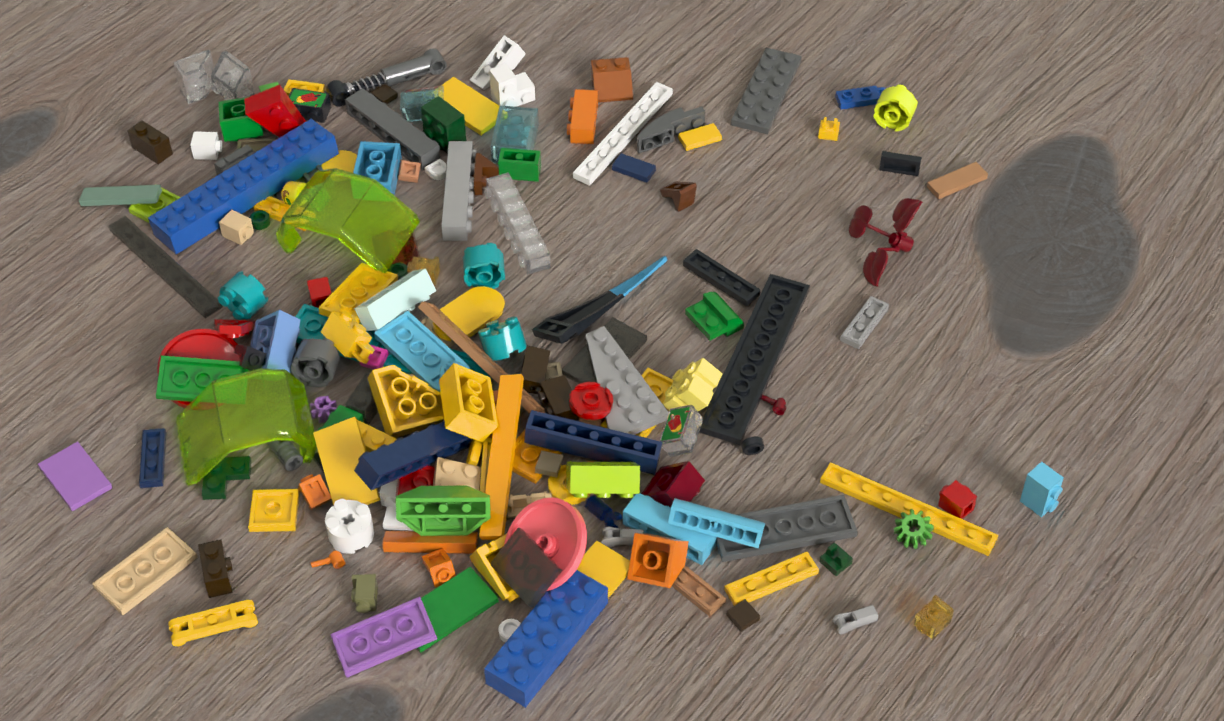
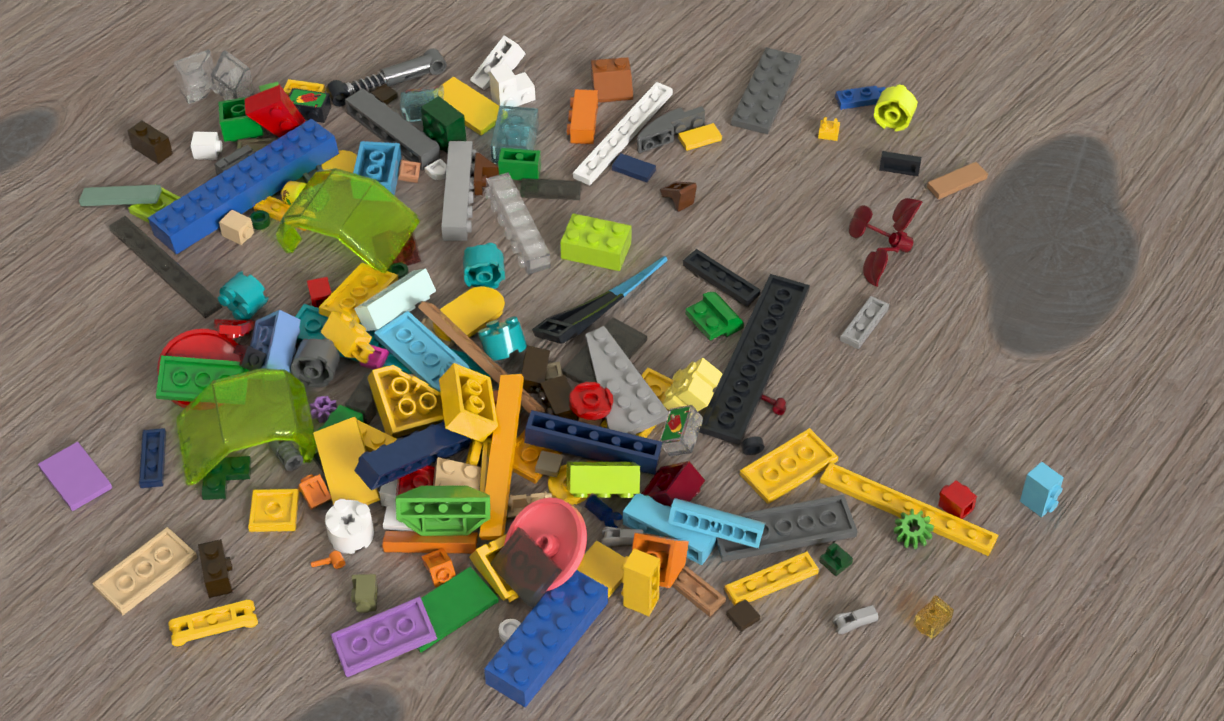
clear yellow brick [407,256,440,286] -> none
none -> clear smoke tile [520,178,582,200]
none -> lime brick [561,213,632,271]
none -> yellow brick [621,549,660,616]
none -> yellow tile [740,428,838,504]

